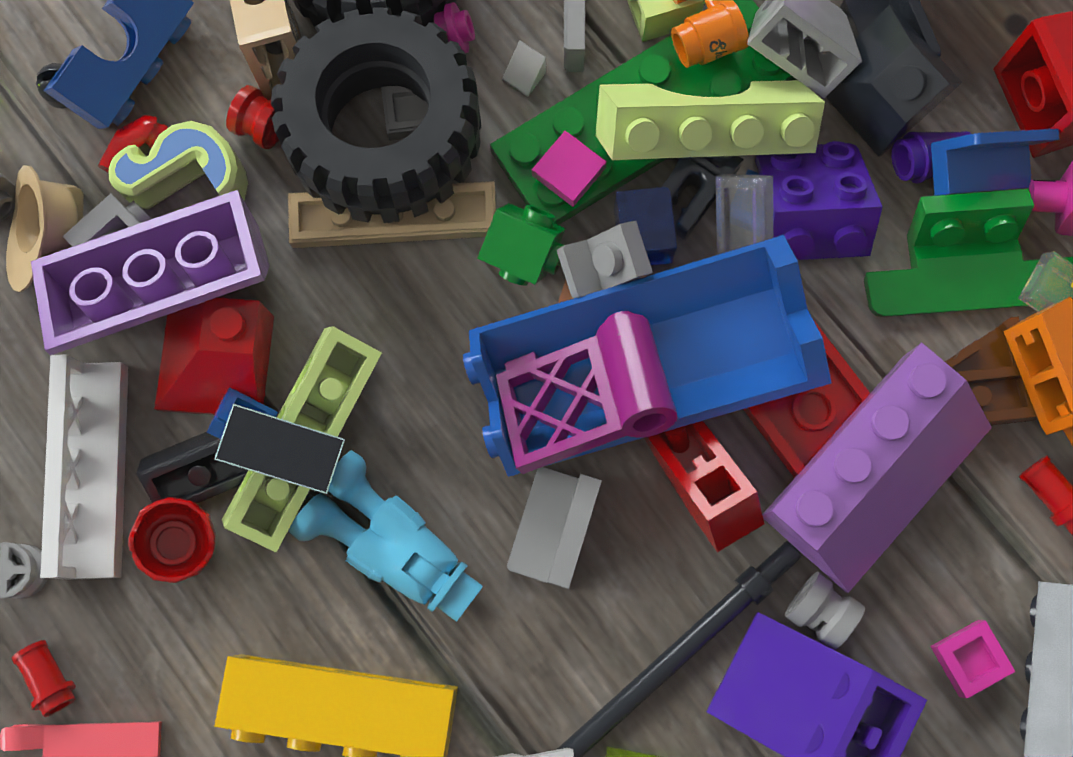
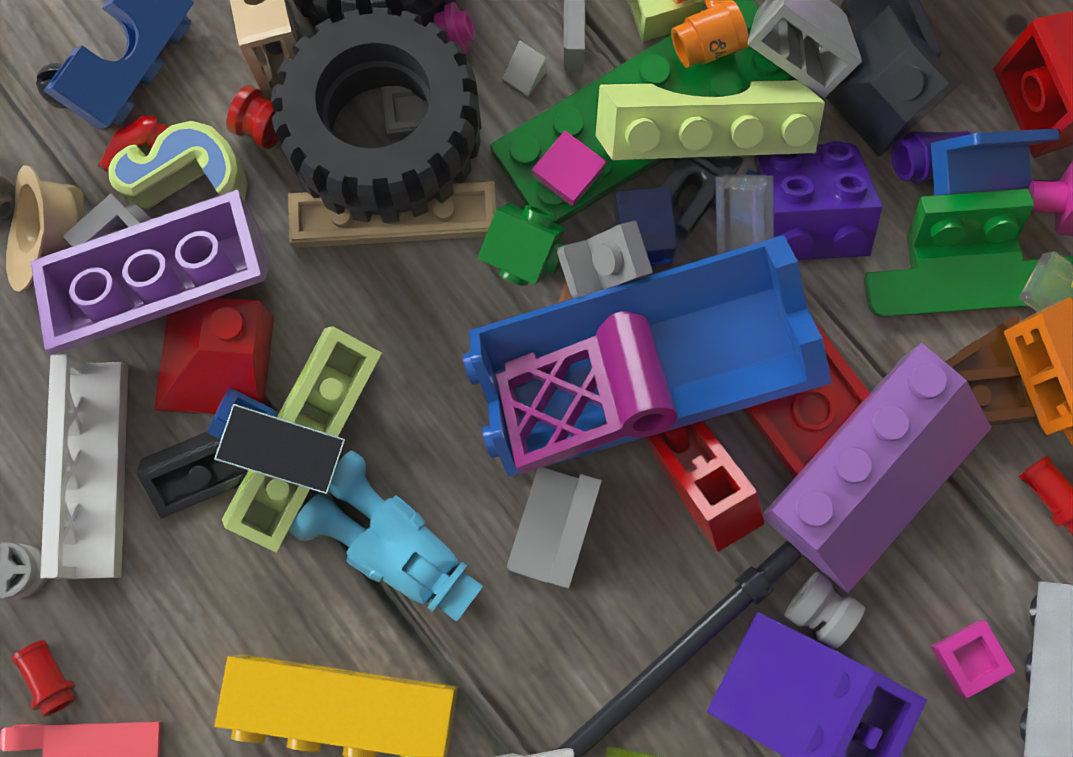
red hair [128,497,216,583] -> none

